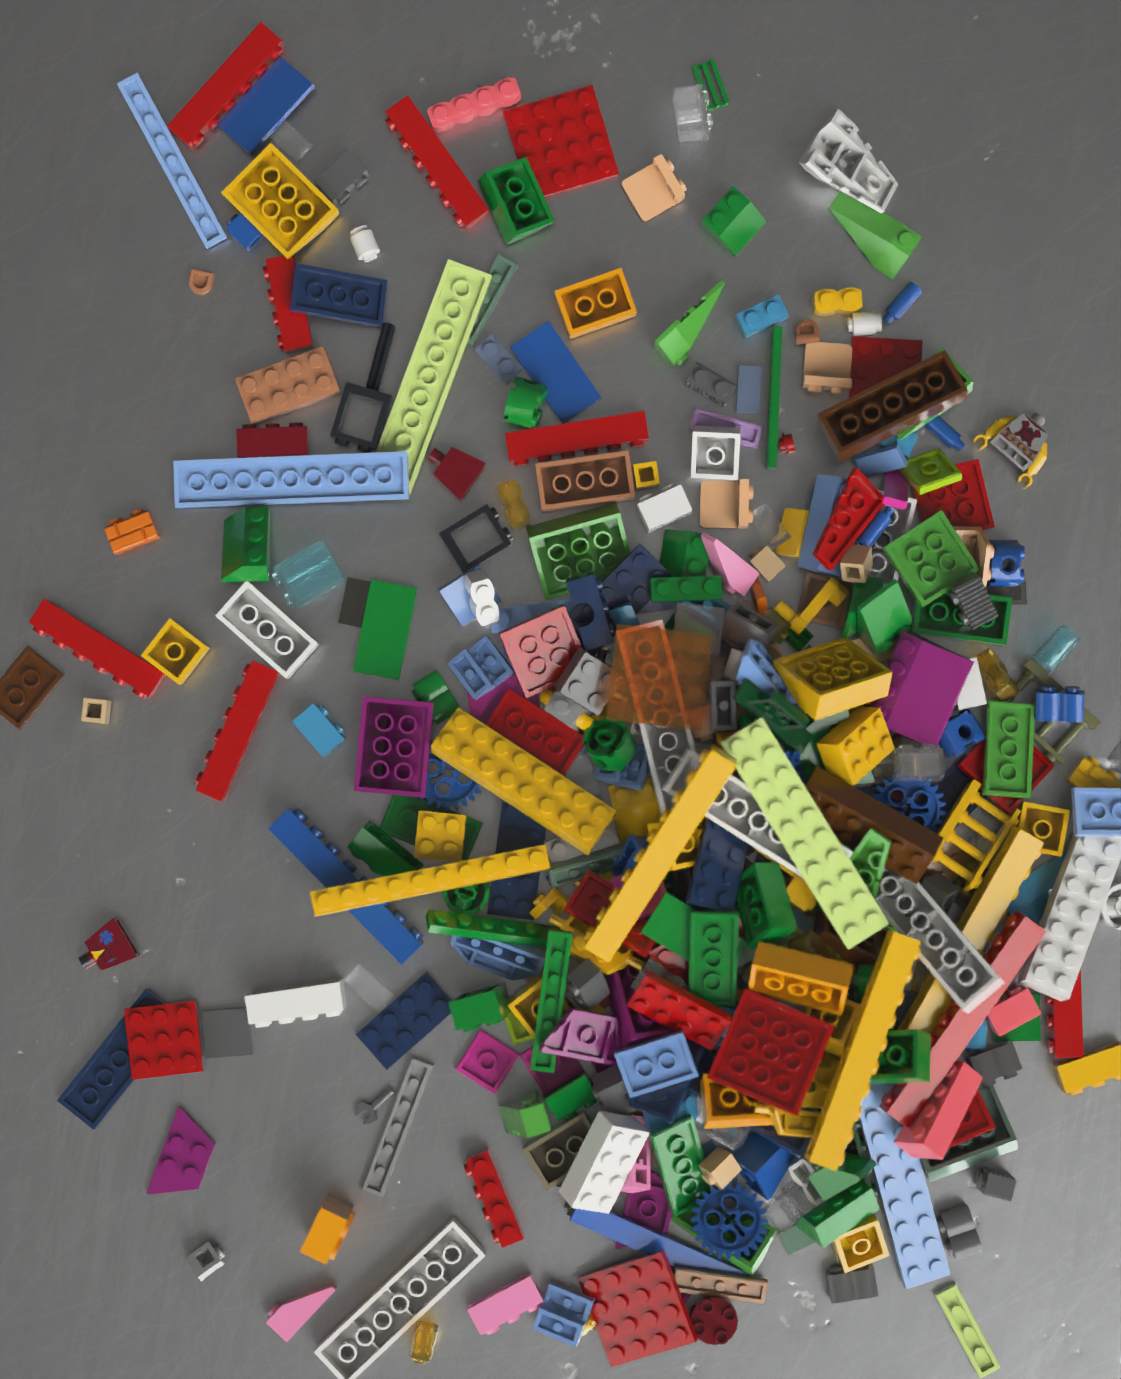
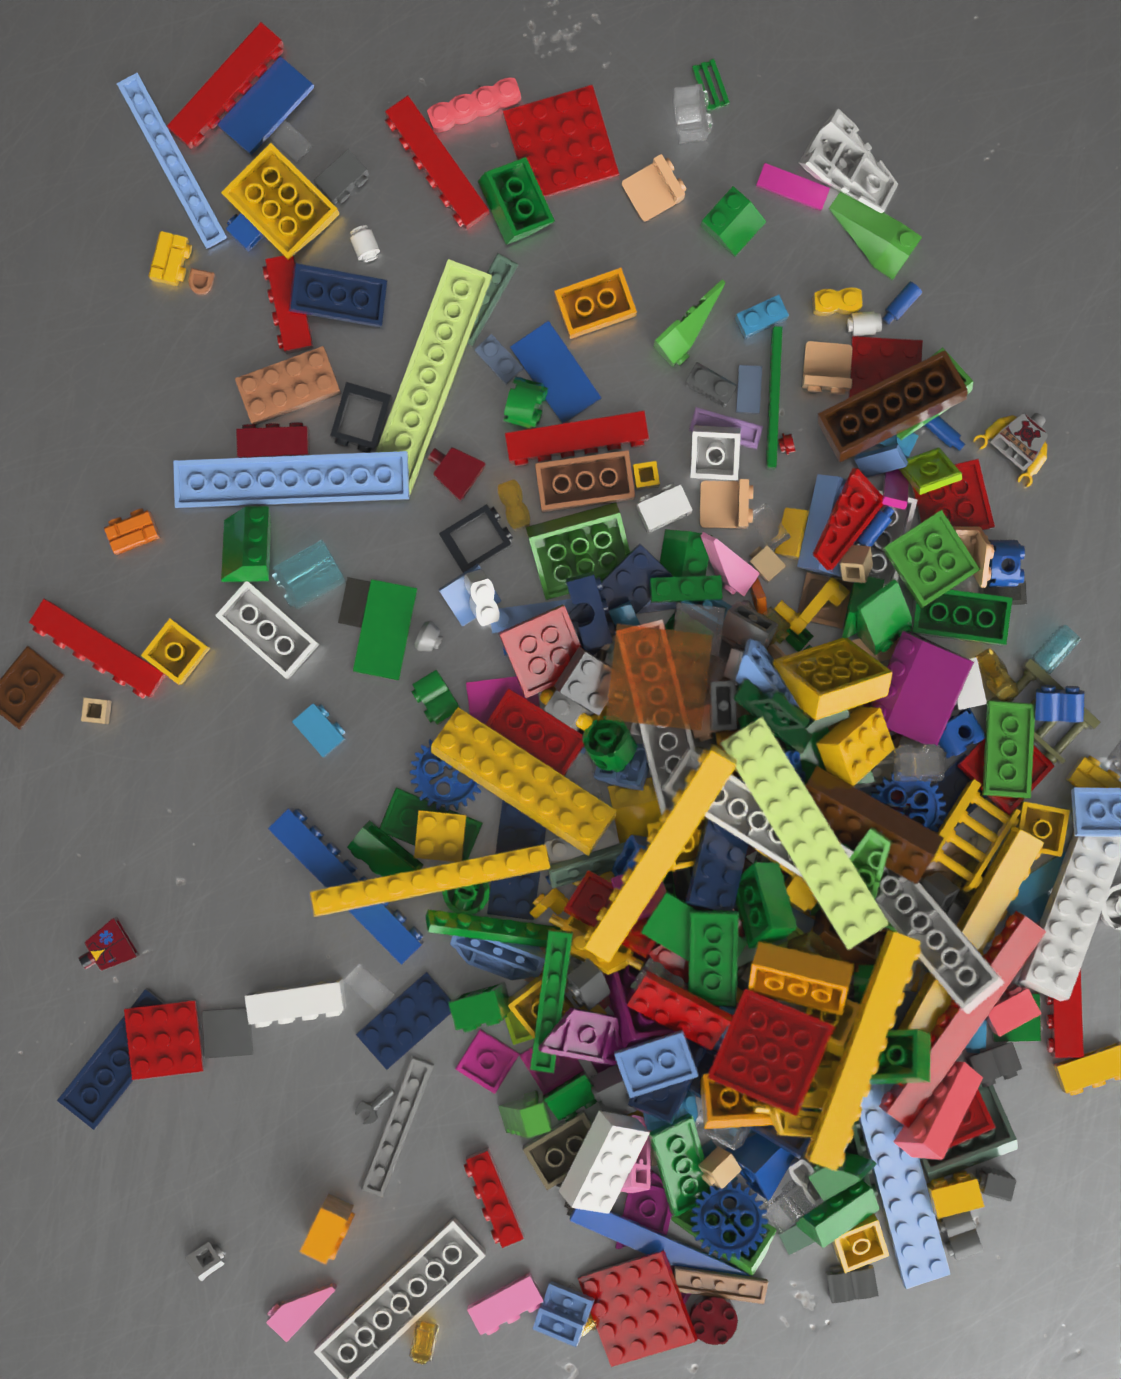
magenta wing [147,1107,216,1194] -> none
red brick [194,661,280,802] -> none
magenta slope [354,697,434,798] -> none
black axle [366,323,395,391] -> none
medium blue slope [447,635,515,700] -> none
nougat tile [795,319,820,345] -> none
yellowish green tile [934,1282,1001,1379] -> none
dark grey brick [948,571,998,630] -> none
none -> yellow brick [148,231,192,286]
none -> light grey cone [414,621,443,652]
none -> dark pink tile [756,163,830,211]
none -> yellow brick [926,1170,984,1219]

